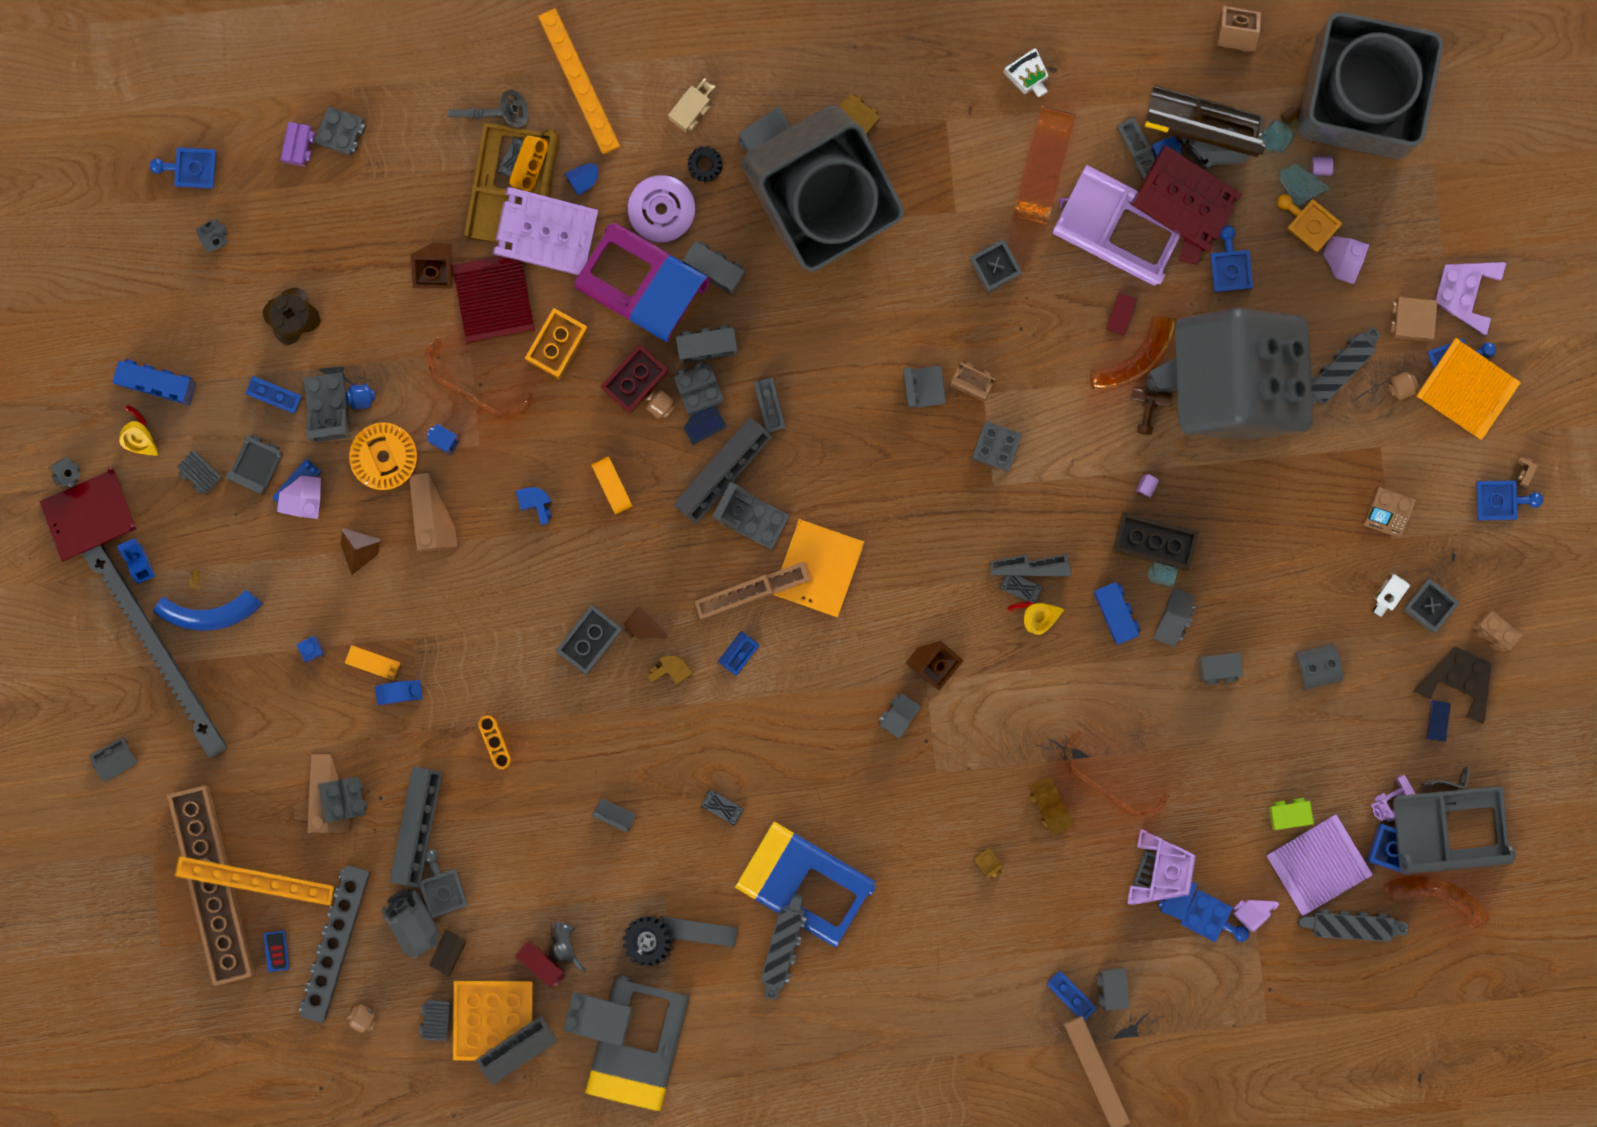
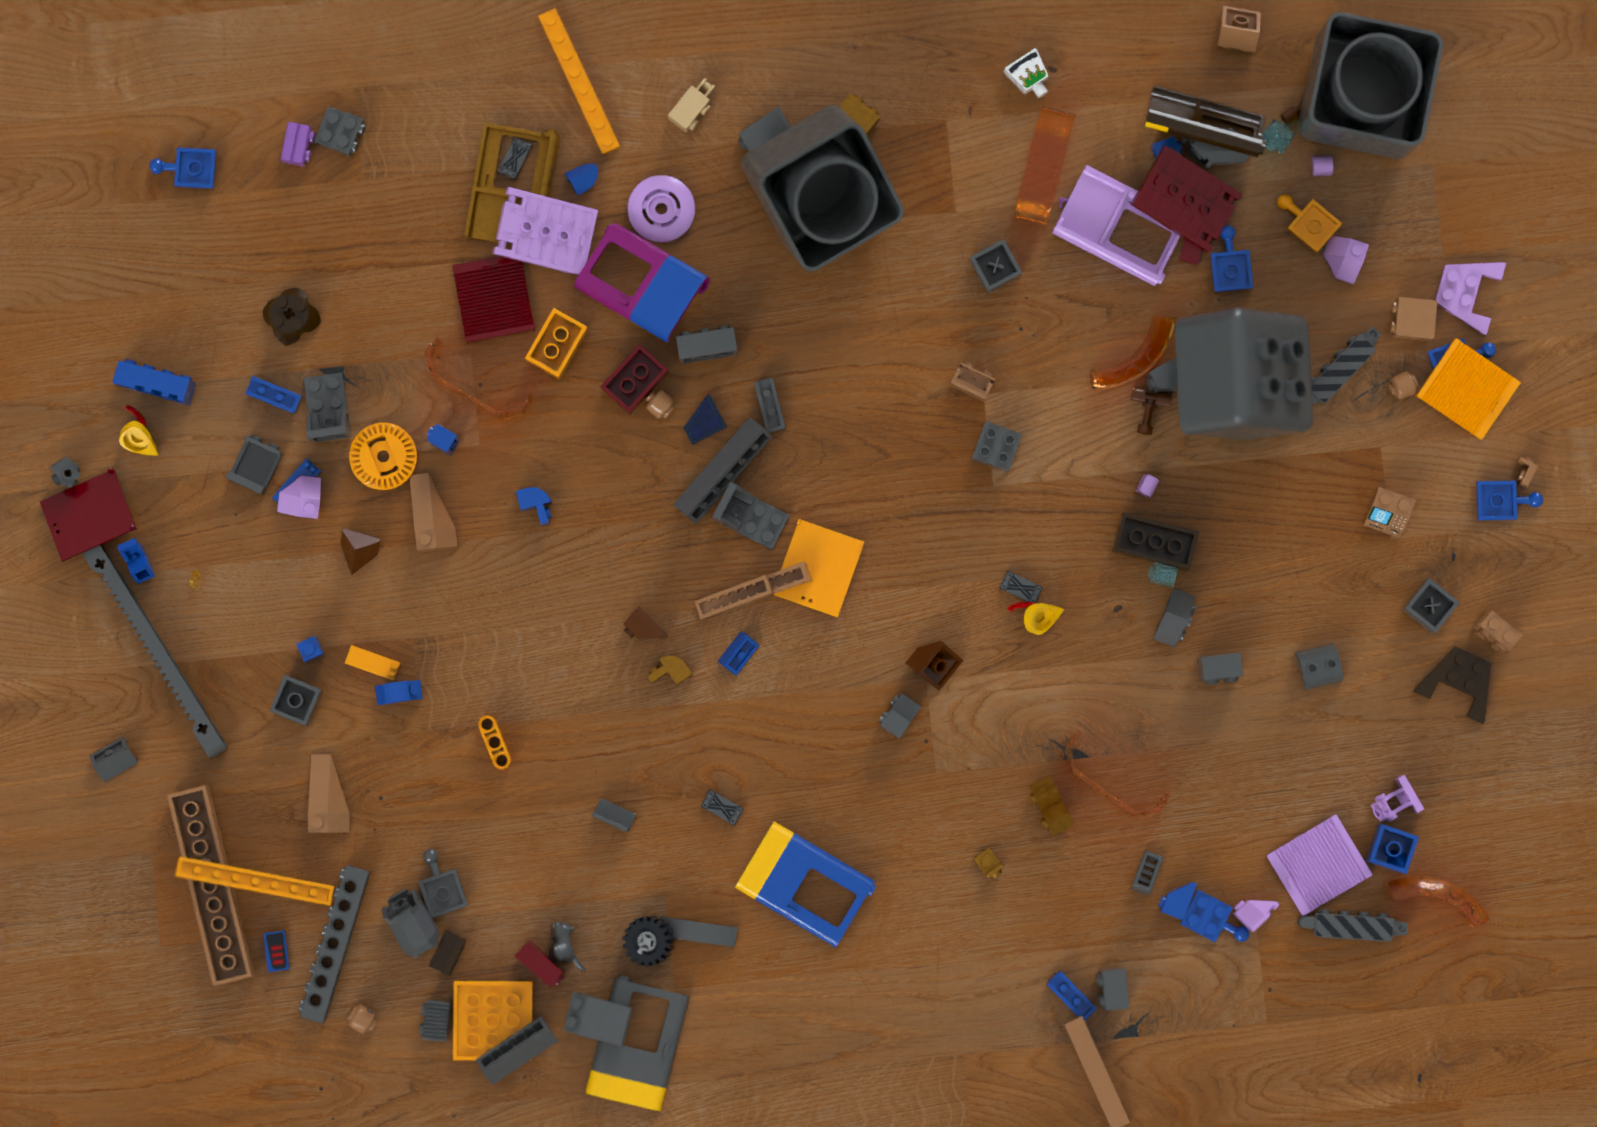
blue brick [153,590,264,631] -> none
dark grey brick [177,450,223,495] -> none
dark grey brick [196,219,228,253] -> none
dark grey plate [318,777,367,823] -> none
blue head [345,384,375,410] -> none
dark grey brick [390,766,443,888] -> none
reddish brown slope [411,243,453,289] -> none
dark grey dish [449,90,528,128] -> none
light orange beam [510,135,548,192] -> none
dark grey brick [556,605,623,676] -> none
light orange beam [591,456,632,515] -> none
dark grey plate [674,362,725,416] -> none
dark grey brick [683,241,745,296] -> none
black tyre [688,146,723,183] -> none
dark grey hinge [761,893,807,1000] -> none
dark grey bracket [903,366,946,409] -> none
dark grey slope [990,553,1071,576] -> none
blue brick [1093,582,1141,645] -> none
dark red tile [1106,293,1137,336] -> none
dark grey slope [1117,117,1156,185] -> none
lavender wing [1128,829,1196,905] -> none
lime brick [1269,798,1314,830] -> none
clear light blue wing [1278,163,1330,207] -> none
white torso [1372,572,1410,617] -> none
dark grey piece [1394,786,1516,875] -> none
dark grey piece [1422,767,1470,789] -> none
clear blue slope [1426,700,1451,742] -> none
none -> dark grey brick [269,675,324,726]

